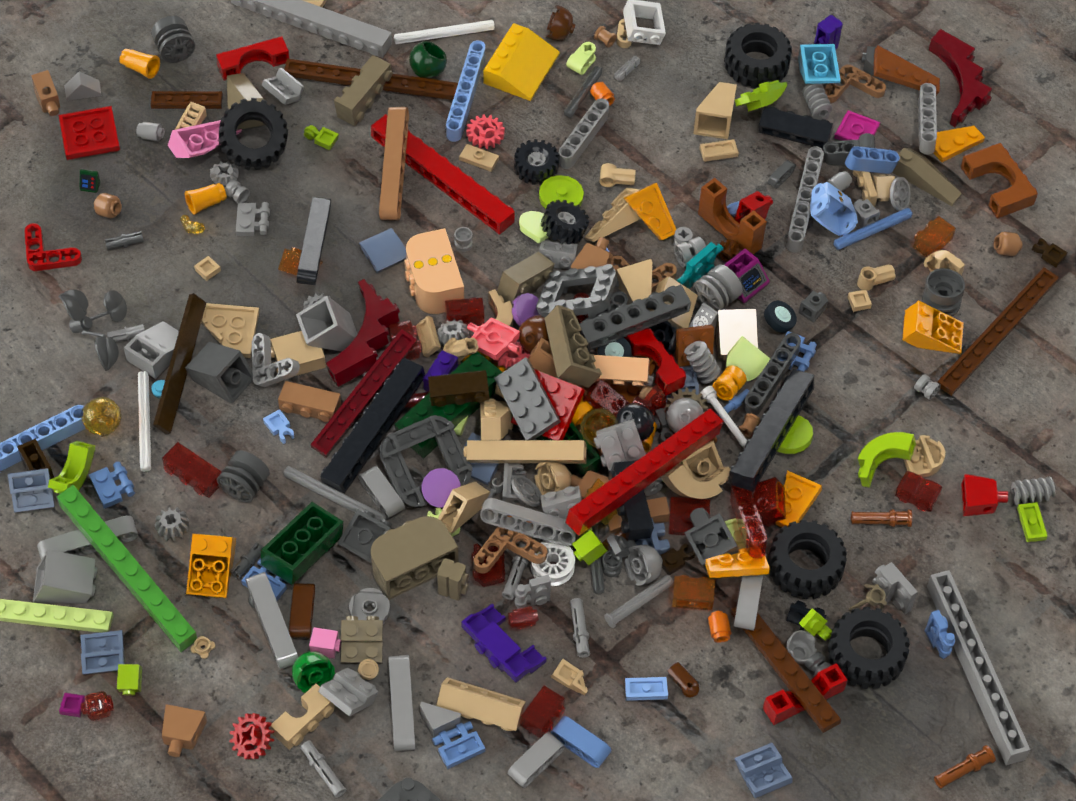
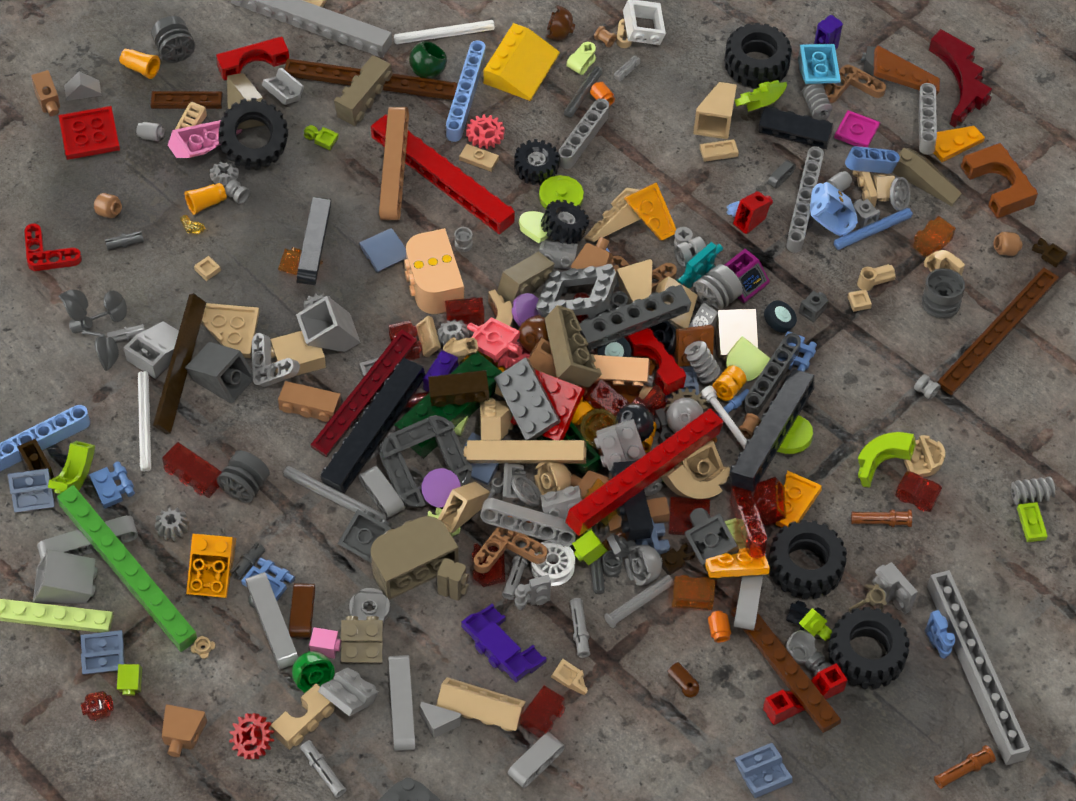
magenta tile [59,693,86,717] -> none
slope [79,169,100,193] -> none
clear yellow cylinder [81,397,122,437] -> none
medium azure plate [151,380,165,398] -> none
light grey plate [236,202,270,236] -> none
dark green brick [260,502,344,585] -> none
light blue plate [263,409,294,444] -> none
dark red arch [326,279,400,387] -> none
tan plate [358,659,379,680] -> none
medium blue plate [432,721,485,769] -> none
clear red brick [508,606,539,630] -> none
medium blue beam [550,716,612,768] -> none
tan piece [600,163,636,187] -> none
light blue plate [625,677,668,701] -> none
dark orange arch [698,178,767,254] -> none
reddish brown gear [719,239,741,262] -> none
dark grey piece [823,133,875,165] -> none
light orange slope [902,300,964,354] -> none
red torso [961,474,1008,516] -> none

